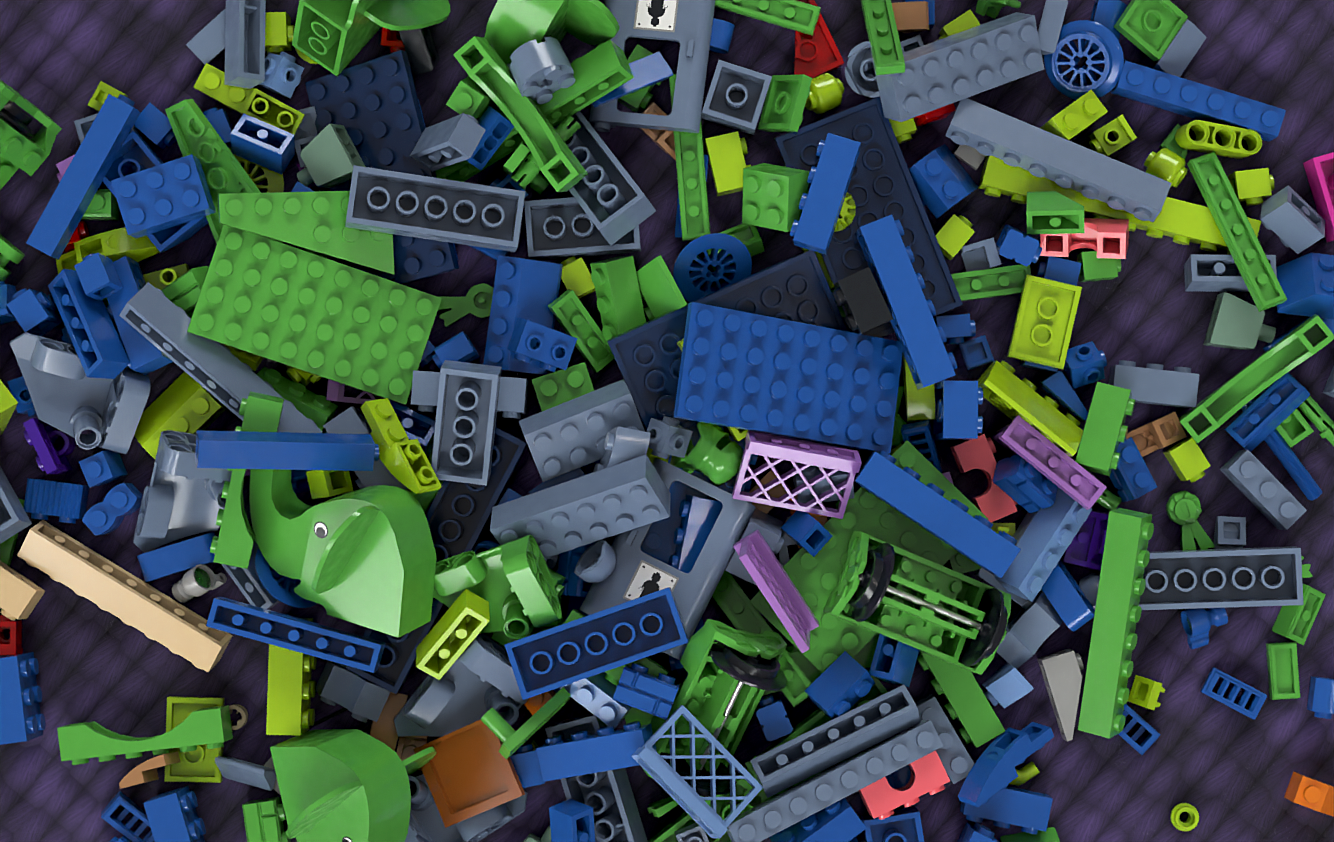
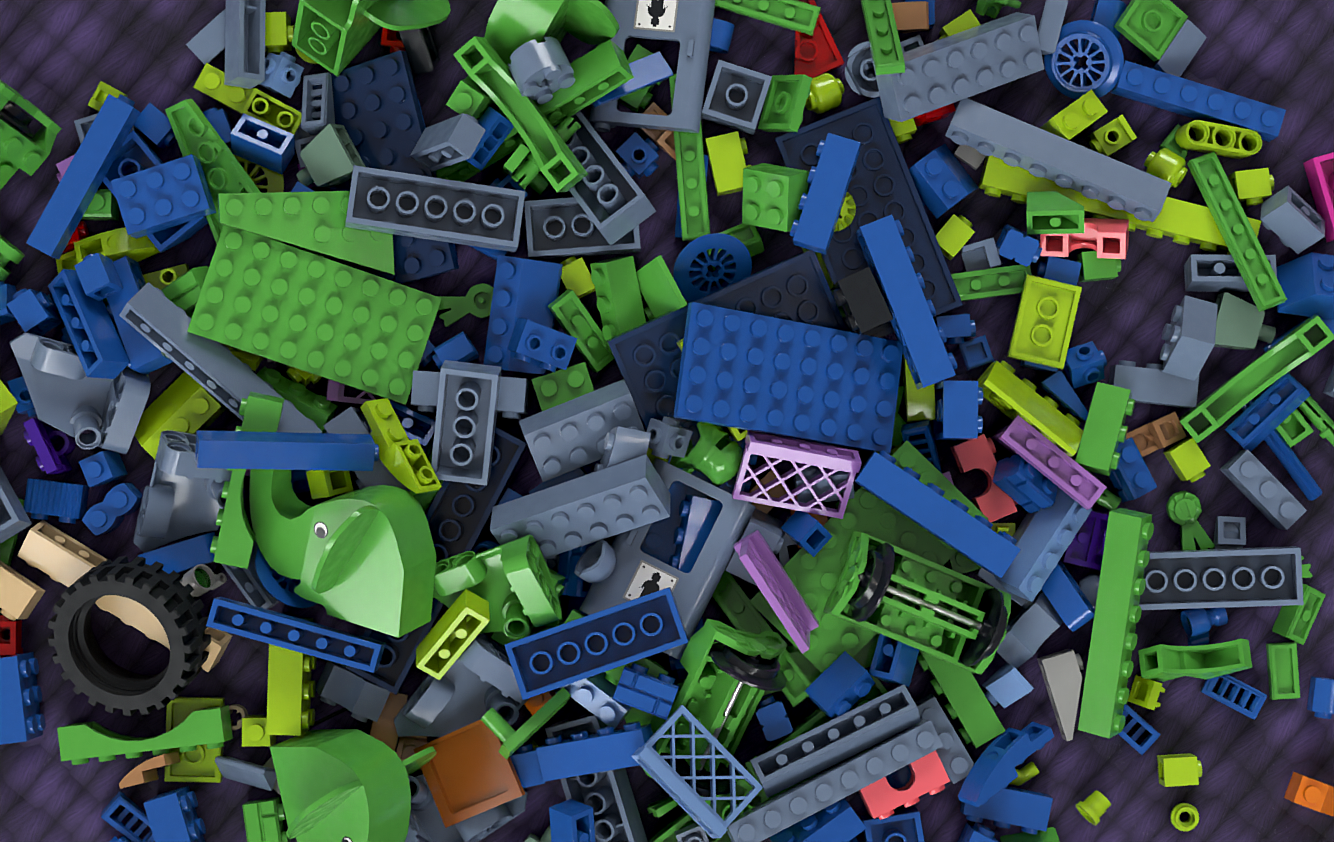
none -> black tyre [48,556,211,716]
none -> lime brick [242,715,276,747]
none -> sand blue slope [301,72,335,135]
none -> blue brick [616,132,659,179]
none -> lime piece [1075,790,1111,826]
none -> bright green arch [1138,639,1252,682]
none -> lime brick [1157,753,1202,787]
none -> sand blue brick [1160,295,1218,381]

